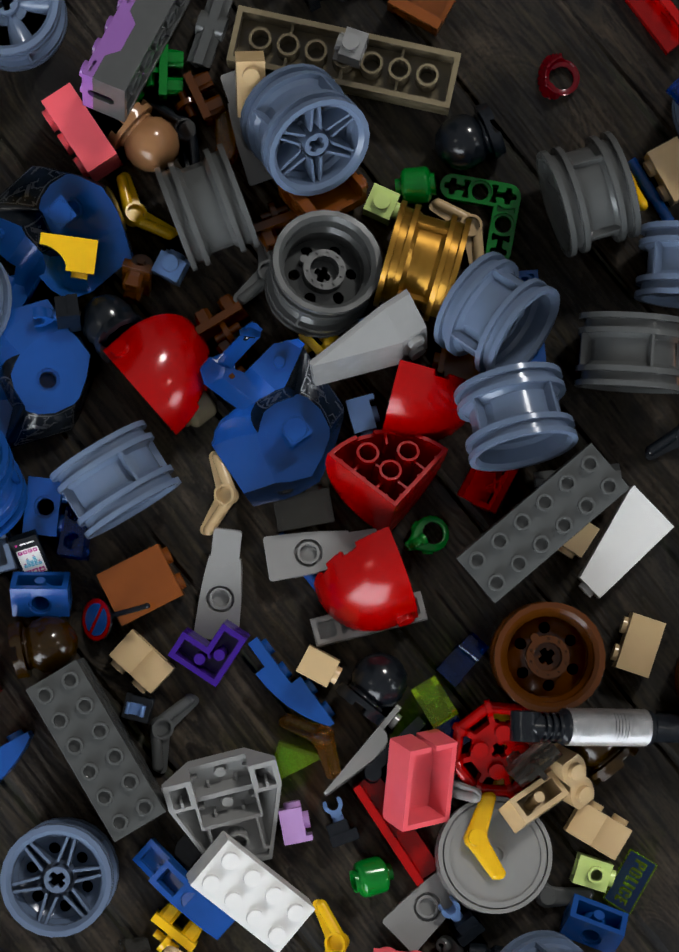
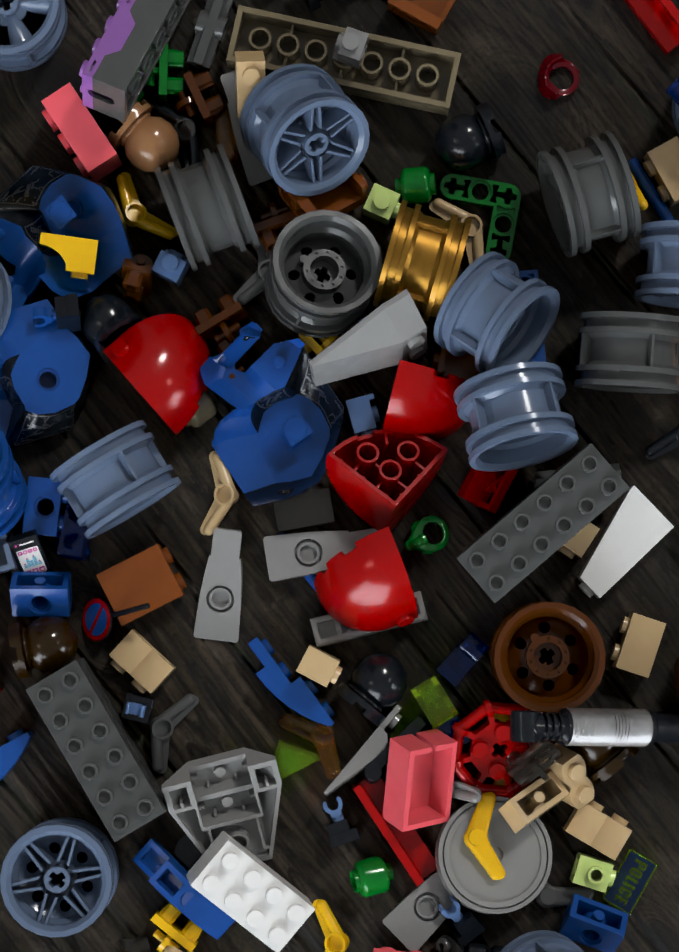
dark purple brick [167,619,250,687] -> none
lavender brick [278,800,313,846] -> none

